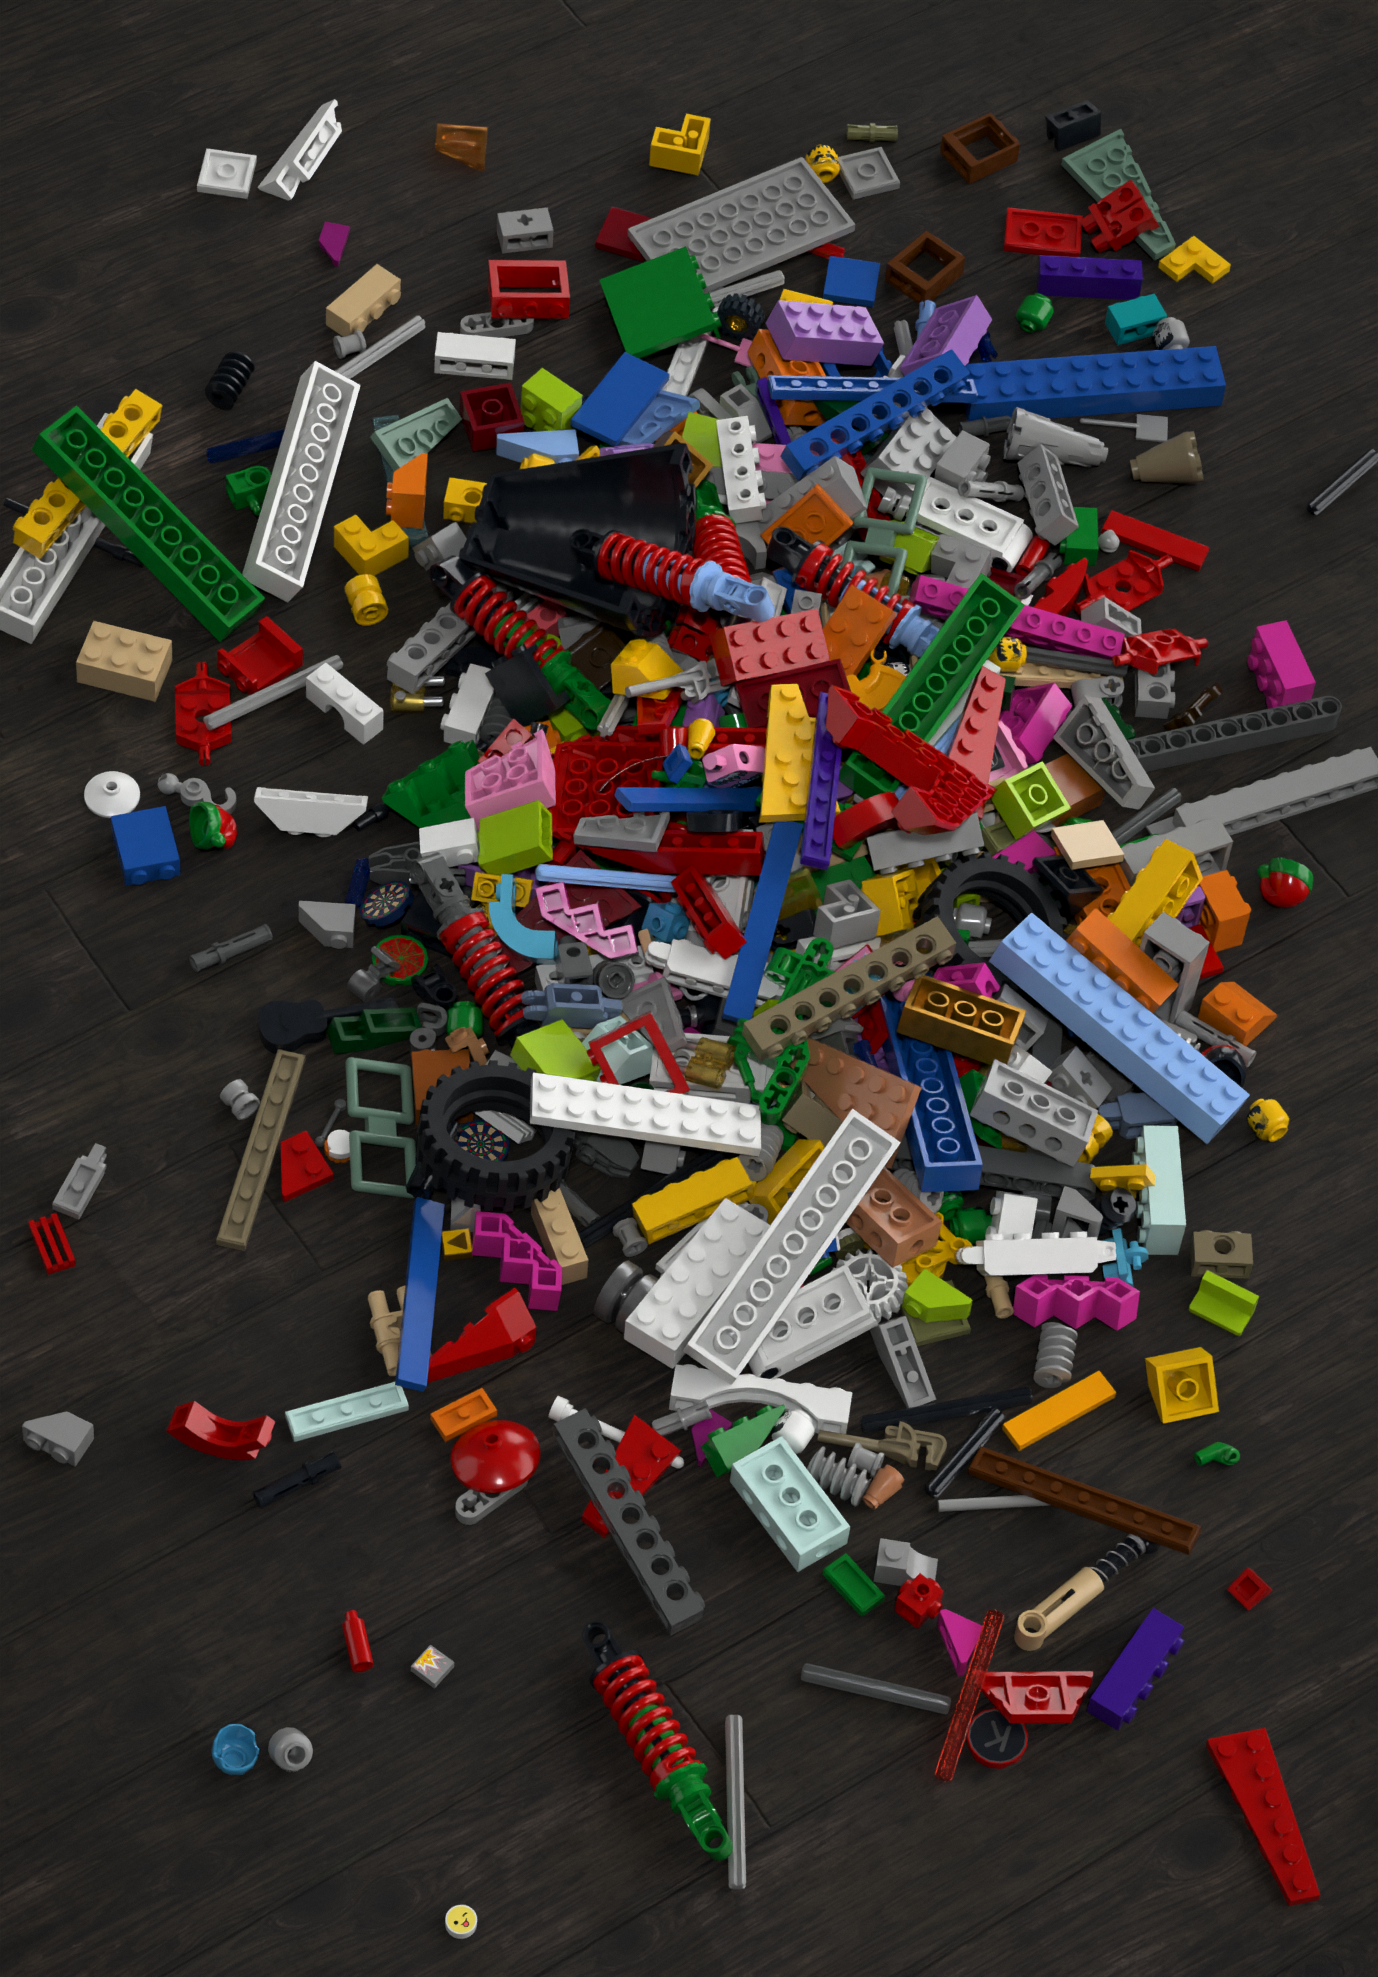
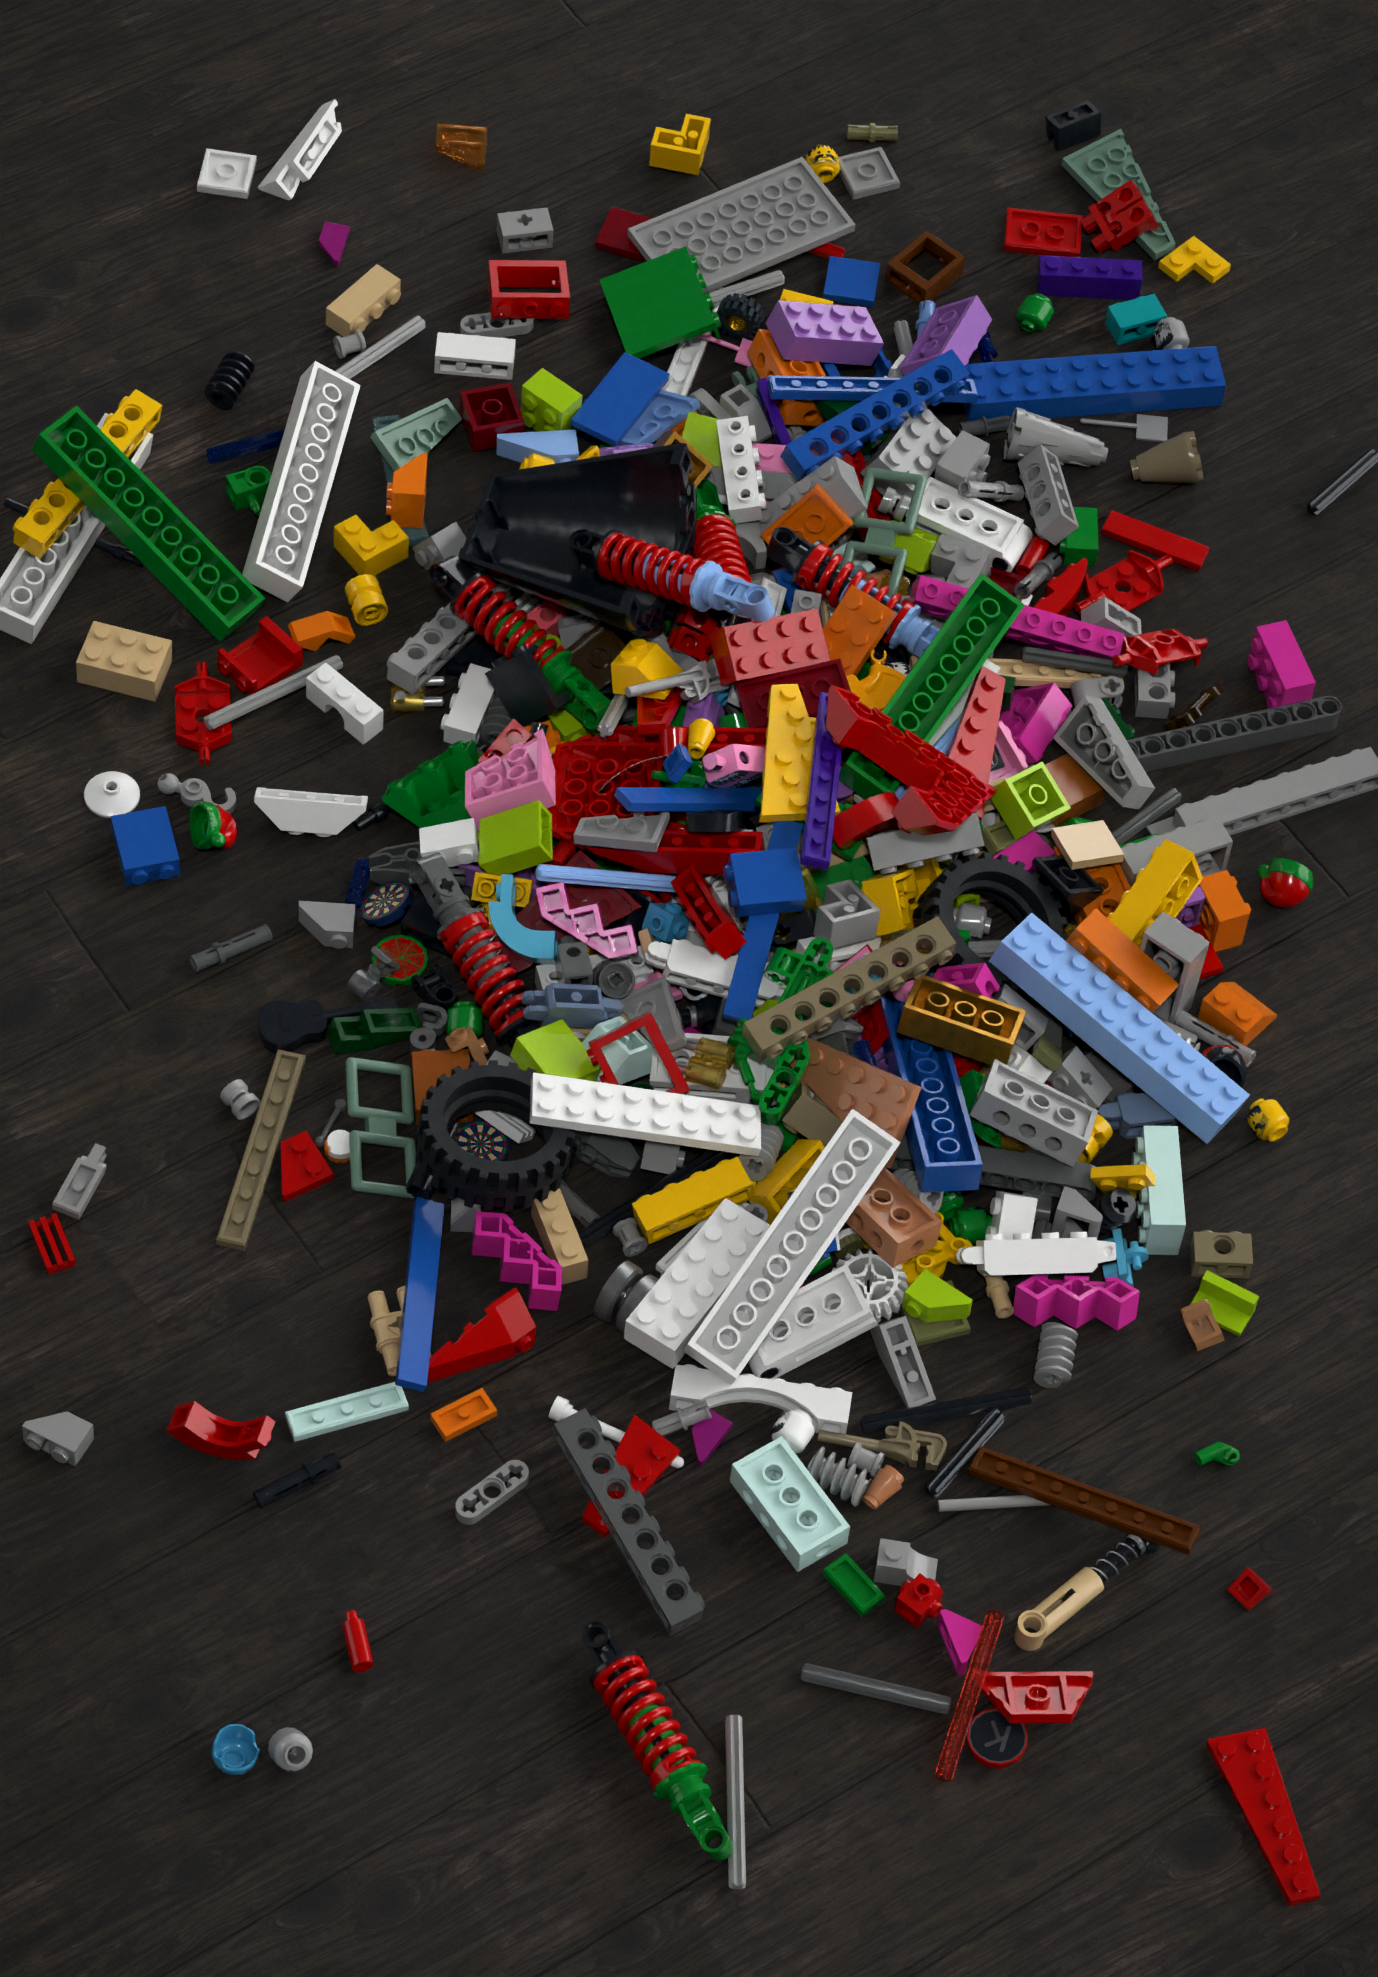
light grey tile [411,1645,454,1689] -> none
tile [441,1228,473,1261] -> none
yellow brick [443,477,487,523] -> none
light yellow tile [445,1905,477,1939] -> none
red dish [451,1420,541,1493] -> none
green slope [700,1404,786,1478] -> none
reddish brown window [940,112,1020,184] -> none
yellow head [988,637,1027,672] -> none
light orange tile [1002,1371,1116,1451] -> none
dark purple brick [1087,1608,1185,1731] -> none
light grey hinge [1098,530,1119,553] -> none
yellow slope [1145,1347,1219,1424] -> none
none -> orange slope [288,611,355,652]
none -> blue brick [723,848,807,917]
none -> olive tile [1032,1034,1063,1072]
none -> medium nougat bracket [1180,1299,1225,1352]

